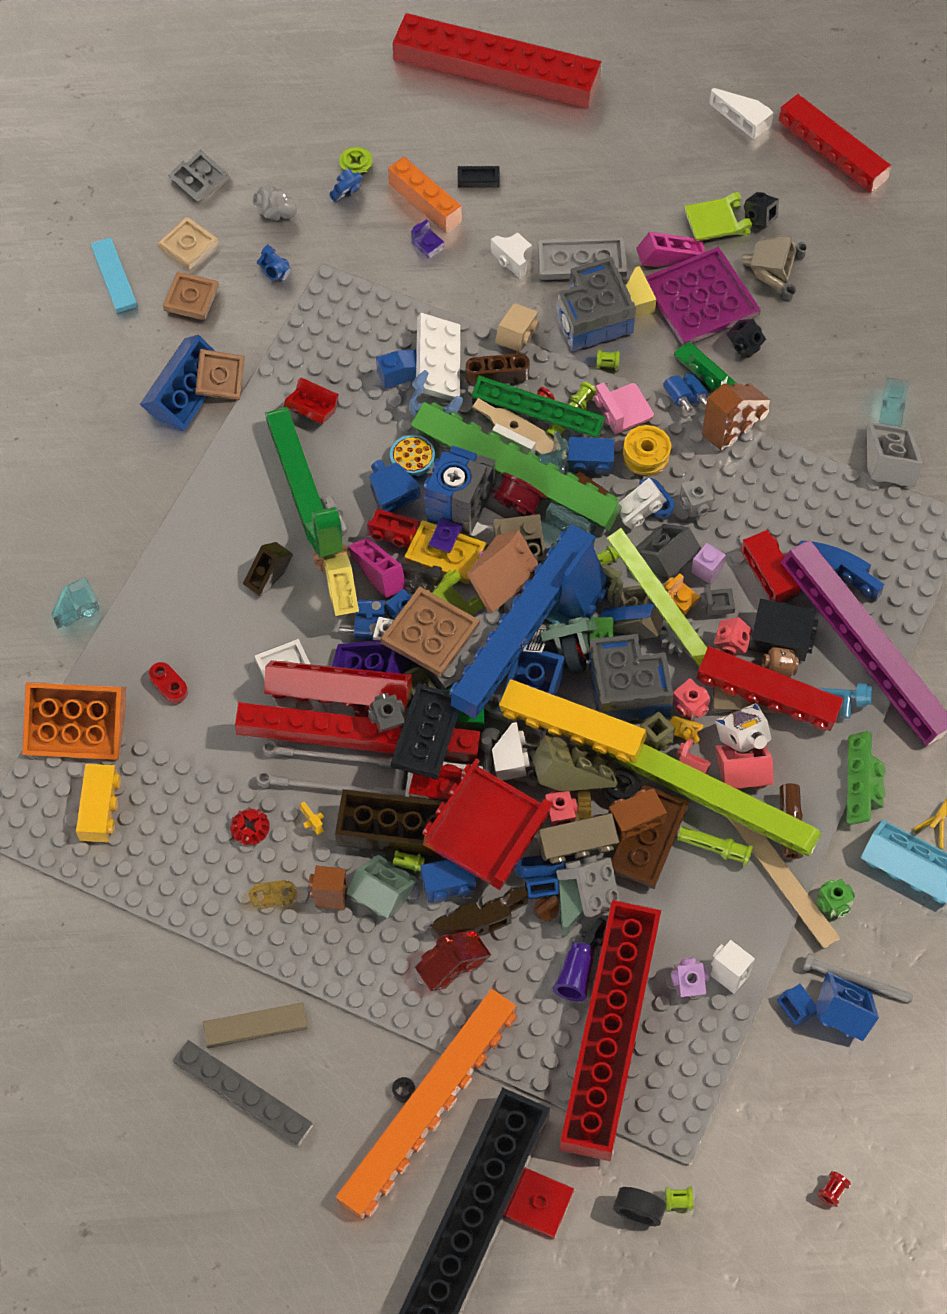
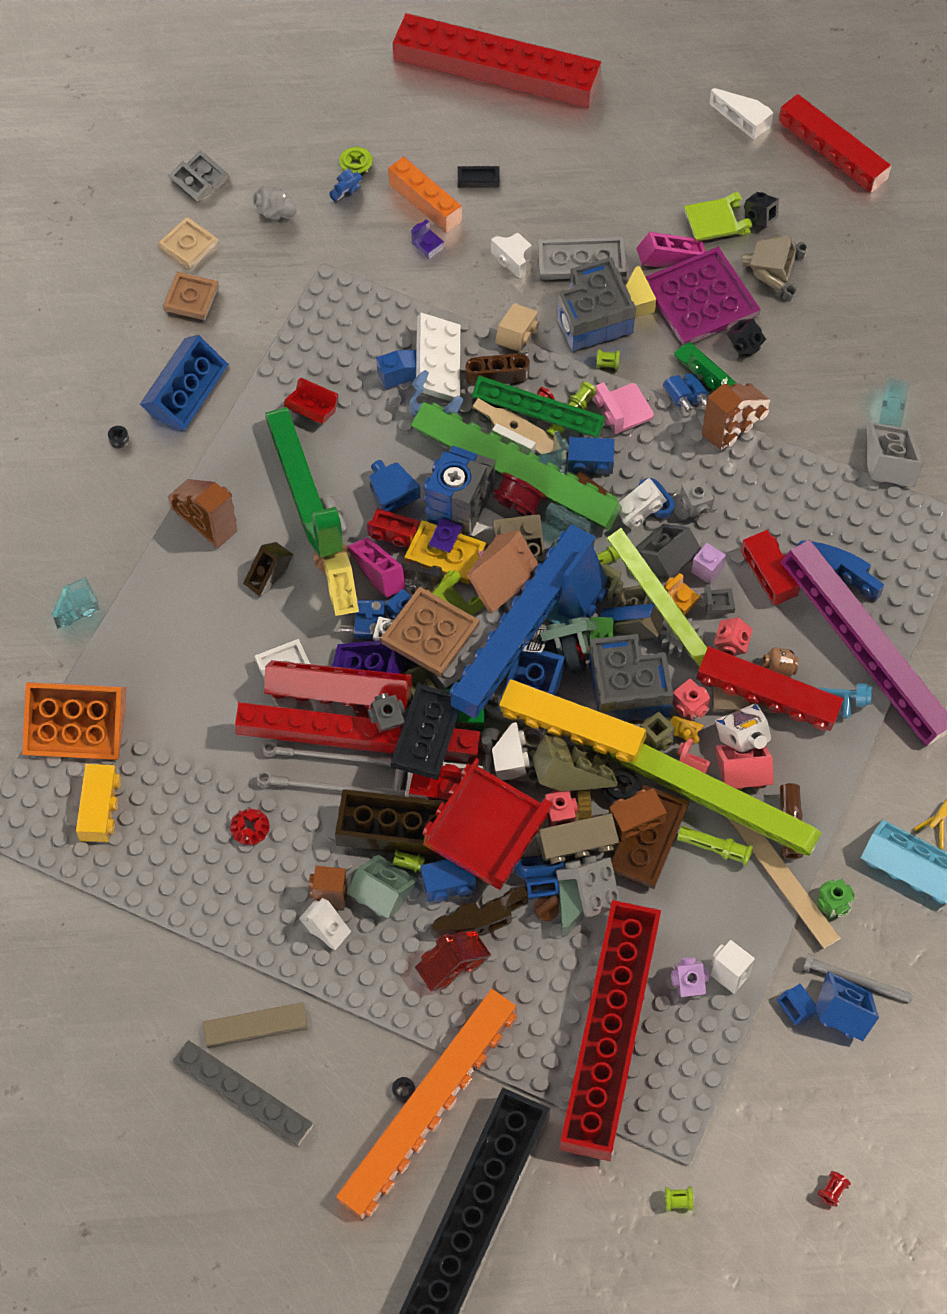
medium azure tile [90,237,137,313] -> none
red plate [148,662,188,703] -> none
medium nougat tile [195,349,245,400] -> none
clear yellow beam [249,880,297,909] -> none
blue plate [257,244,291,281] -> none
yellow piece [299,801,324,836] -> none
tile [390,435,435,477] -> none
red plate [506,1168,575,1239] -> none
dark purple plant [552,943,594,1002] -> none
black piece [582,918,606,950] -> none
black tyre [613,1187,667,1226] -> none
yellow wheel [622,425,671,476] -> none
black brick [749,599,818,662] -> none
bright green bracket [847,731,886,825] -> none
none -> black bush [108,425,129,448]
none -> dark orange brick [168,479,237,548]
none -> white brick [299,898,351,950]

